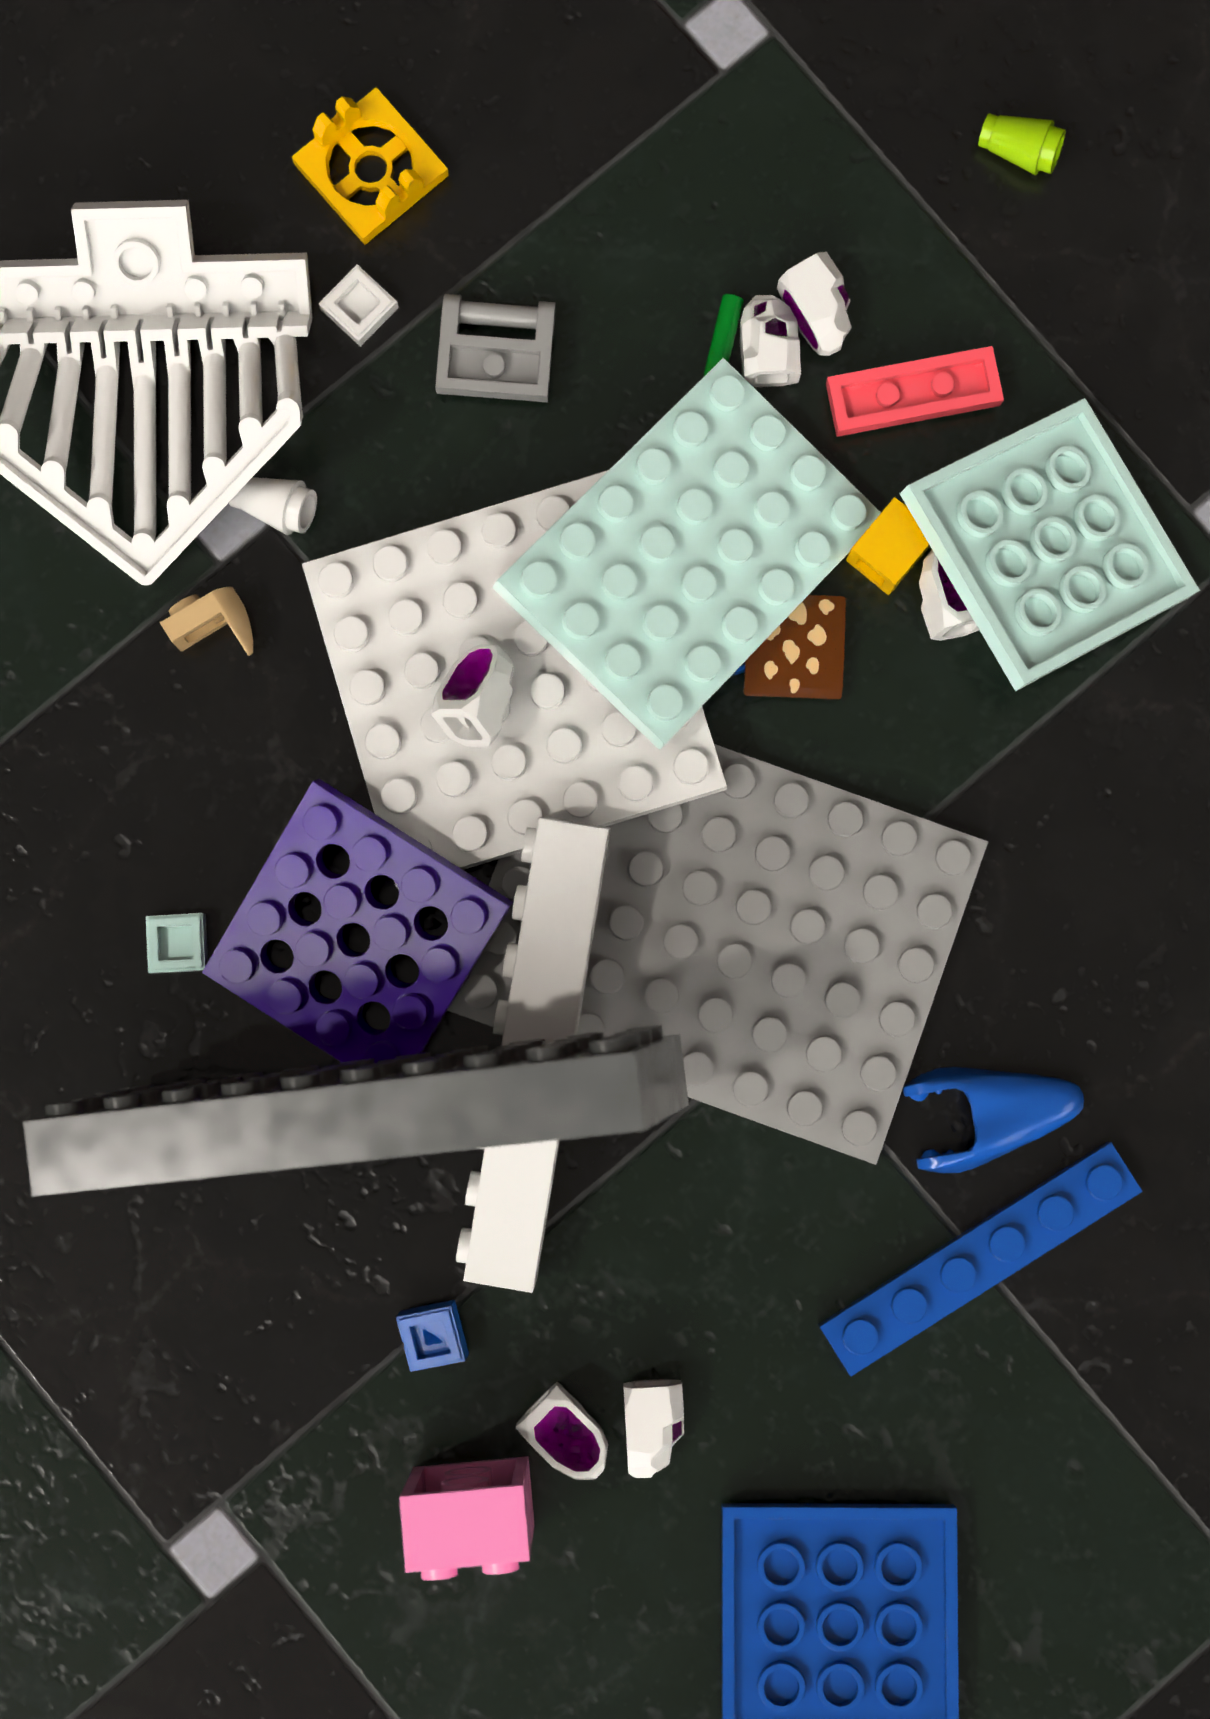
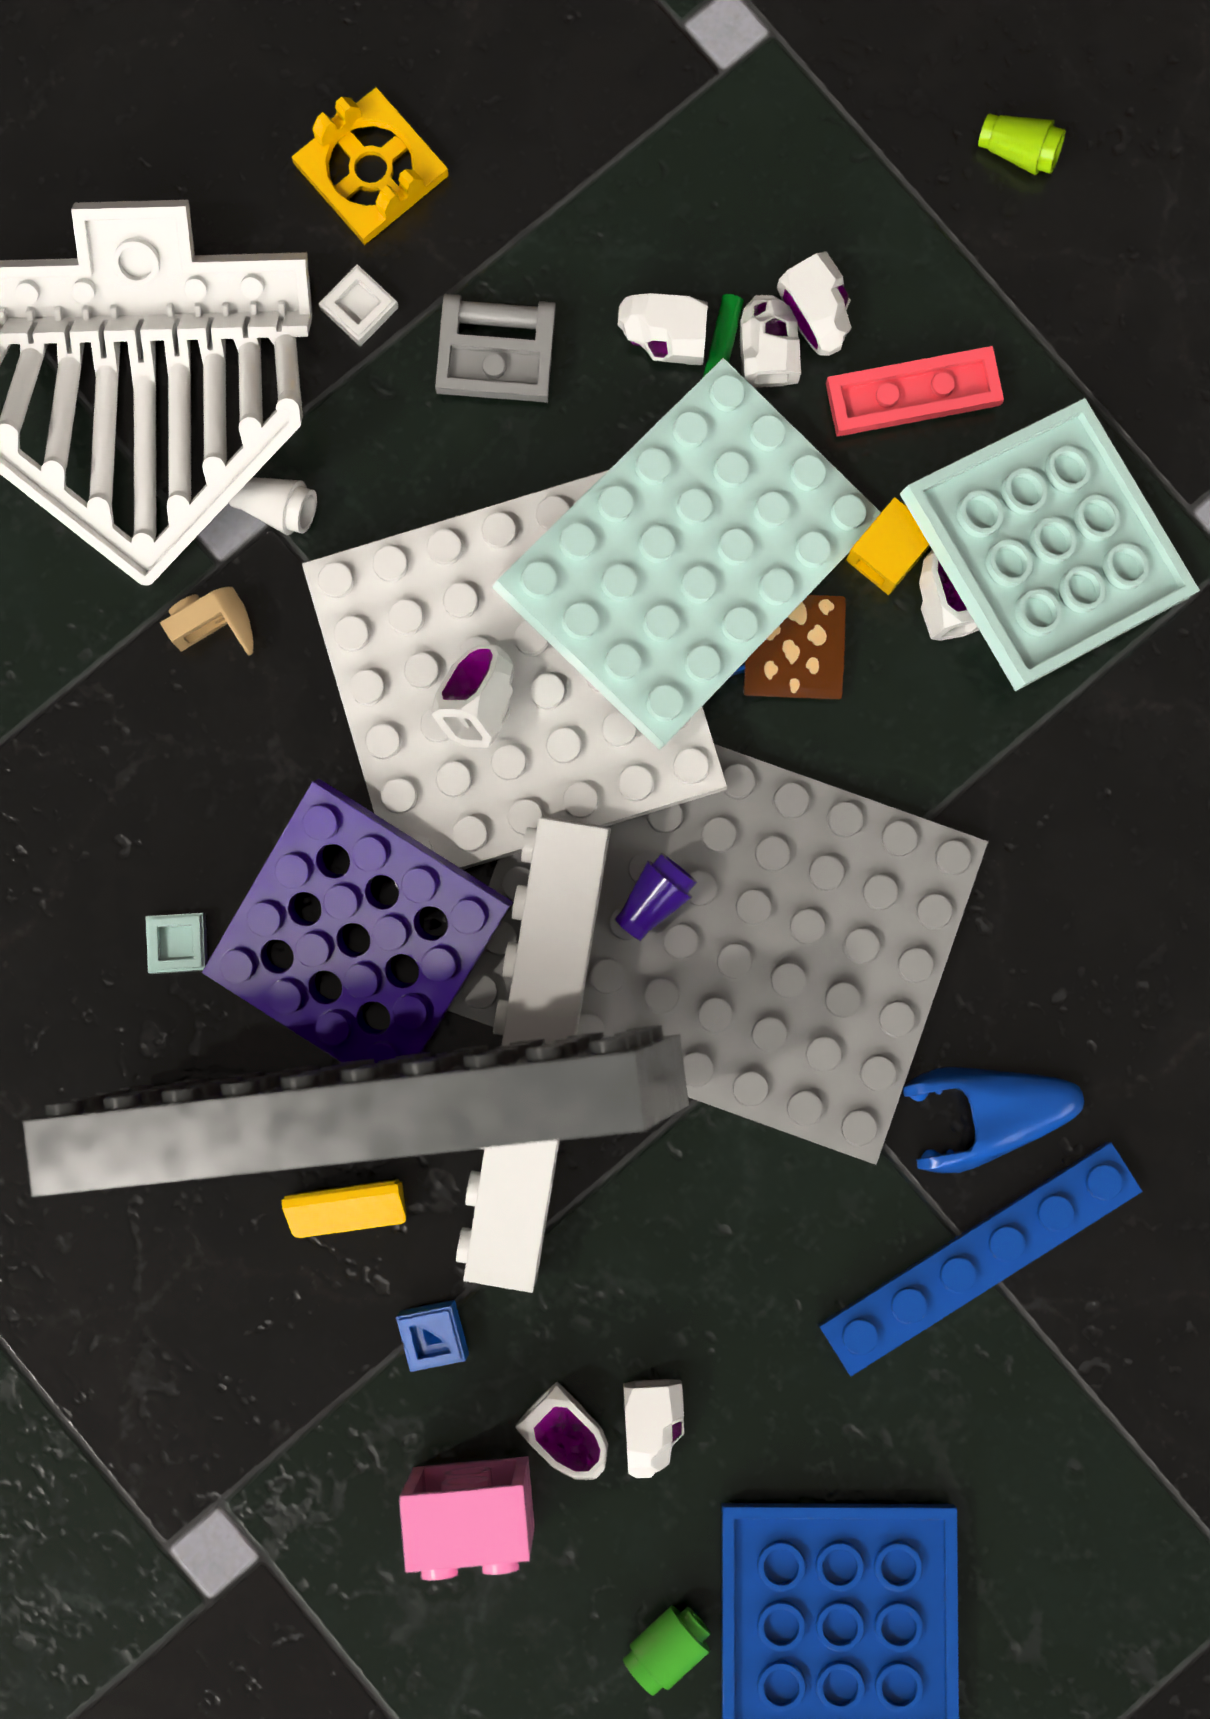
none -> yellow slope [281,1179,407,1238]
none -> dark purple cone [615,853,697,941]
none -> white rock [618,293,708,365]
none -> bright green brick [623,1605,711,1696]

